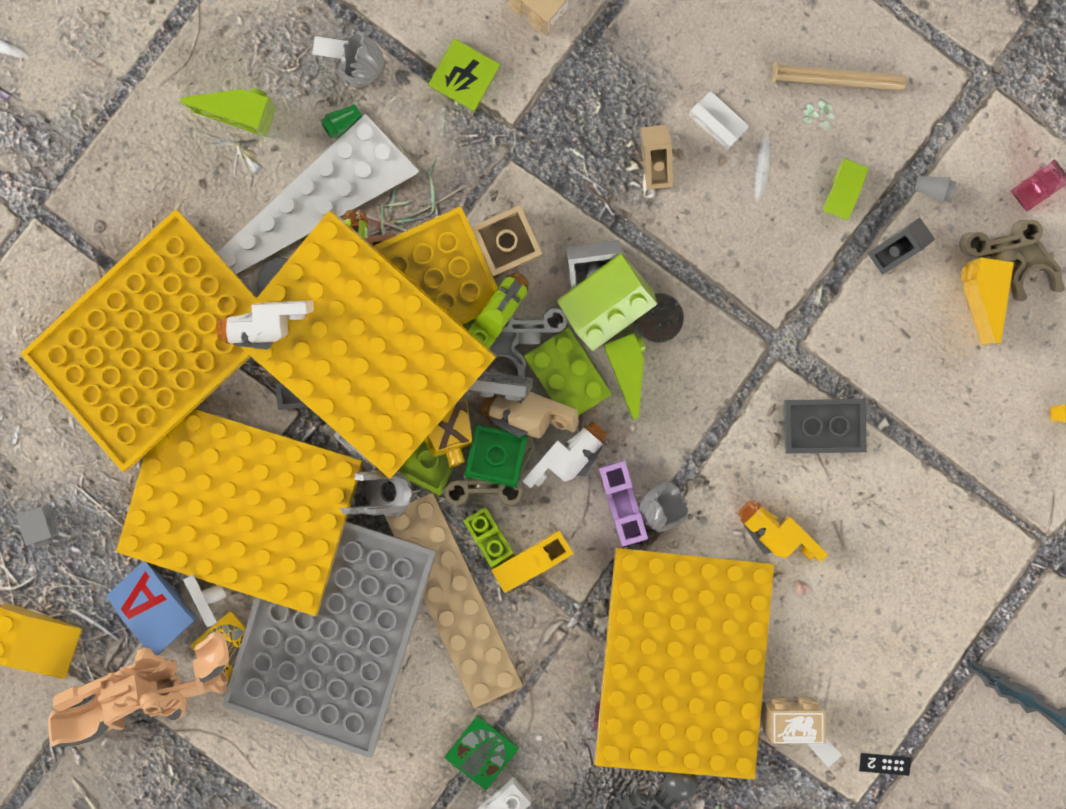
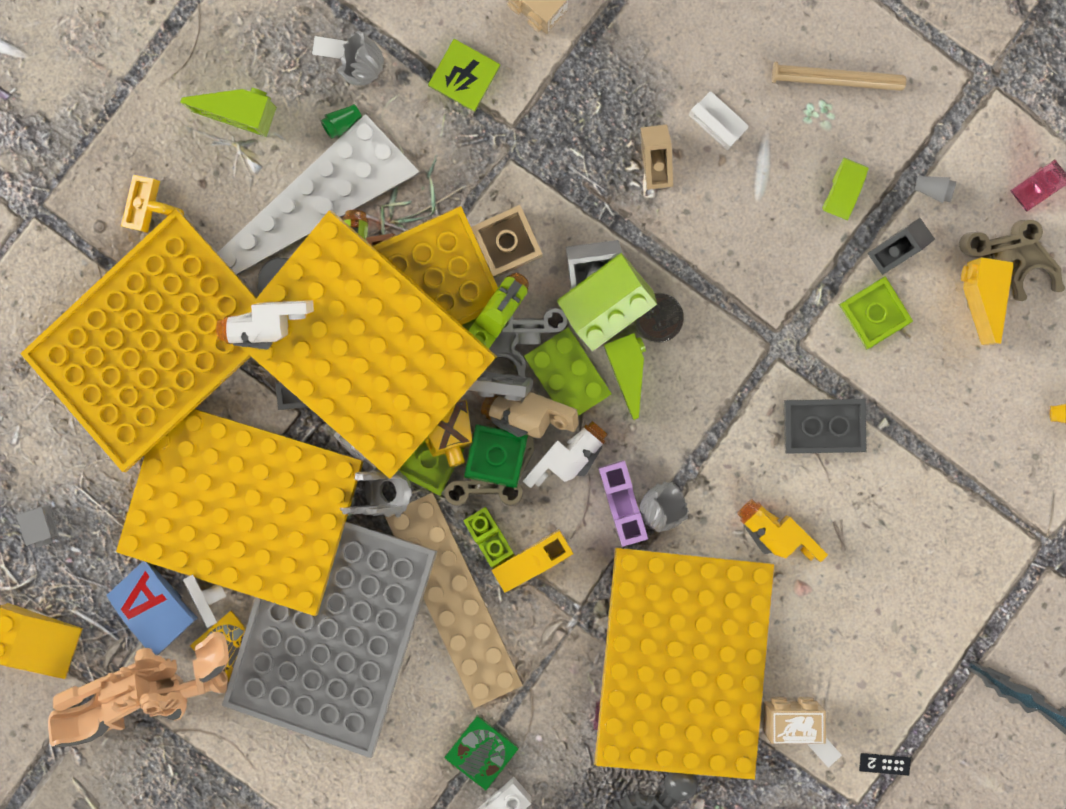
none -> yellow plate [121,175,184,233]
none -> lime tile [838,276,913,350]

